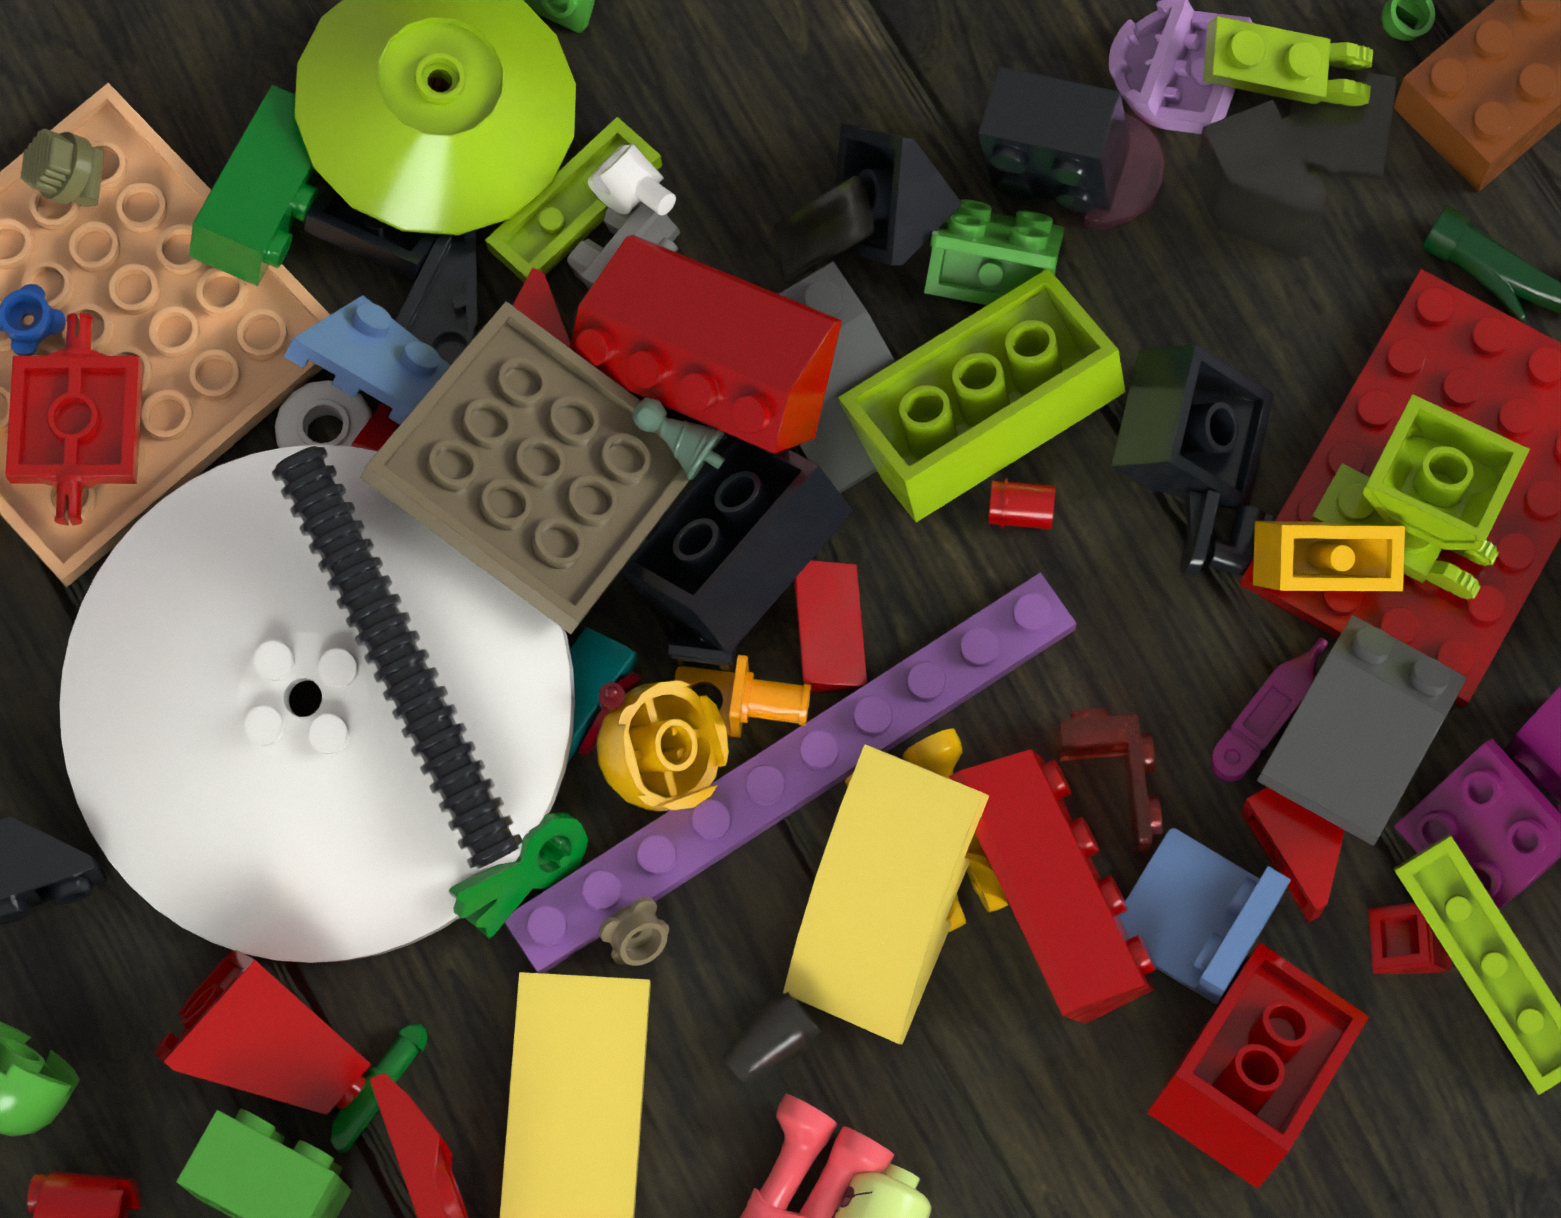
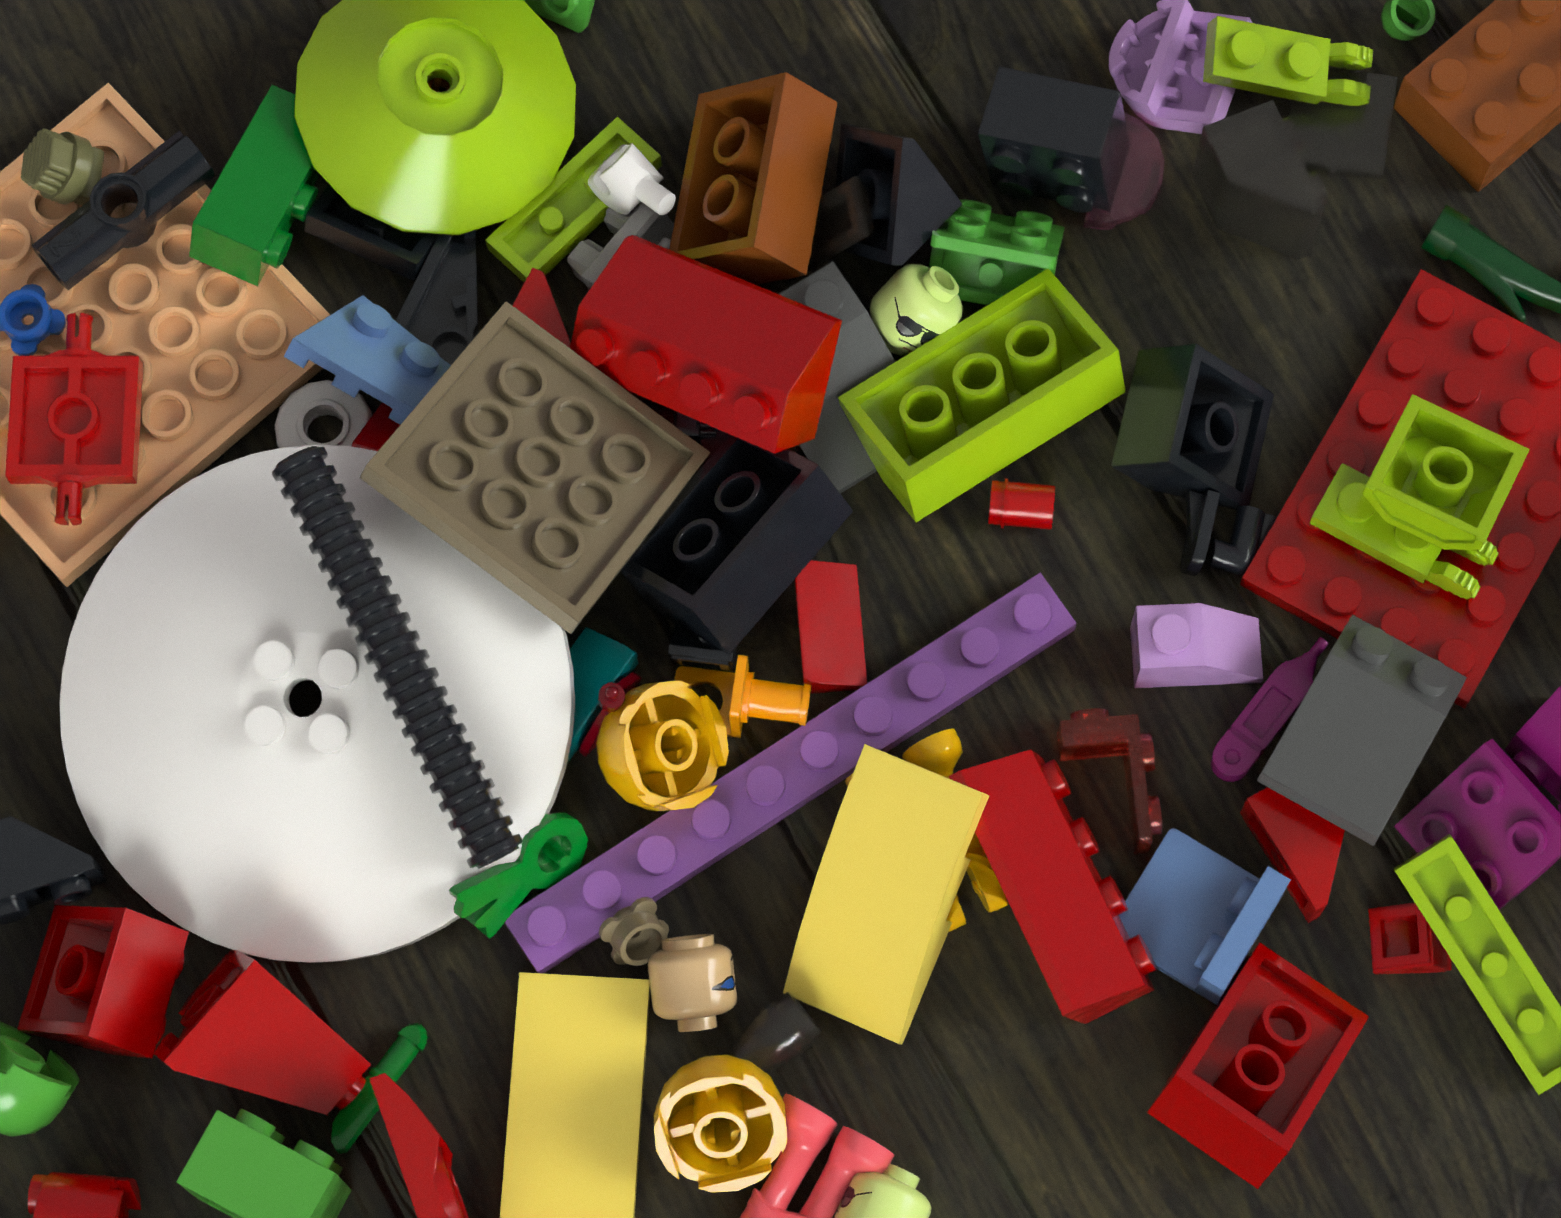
sand green piece [632,398,725,480] -> none
yellow slope [1253,521,1405,591] -> none
none -> red slope [17,905,189,1058]
none -> black piece [31,131,215,290]
none -> tan head [648,934,737,1032]
none -> yellow cylinder [654,1054,787,1193]
none -> dark orange brick [669,72,838,285]
none -> yellowish green head [870,264,963,356]
none -> lavender slope [1130,603,1263,688]

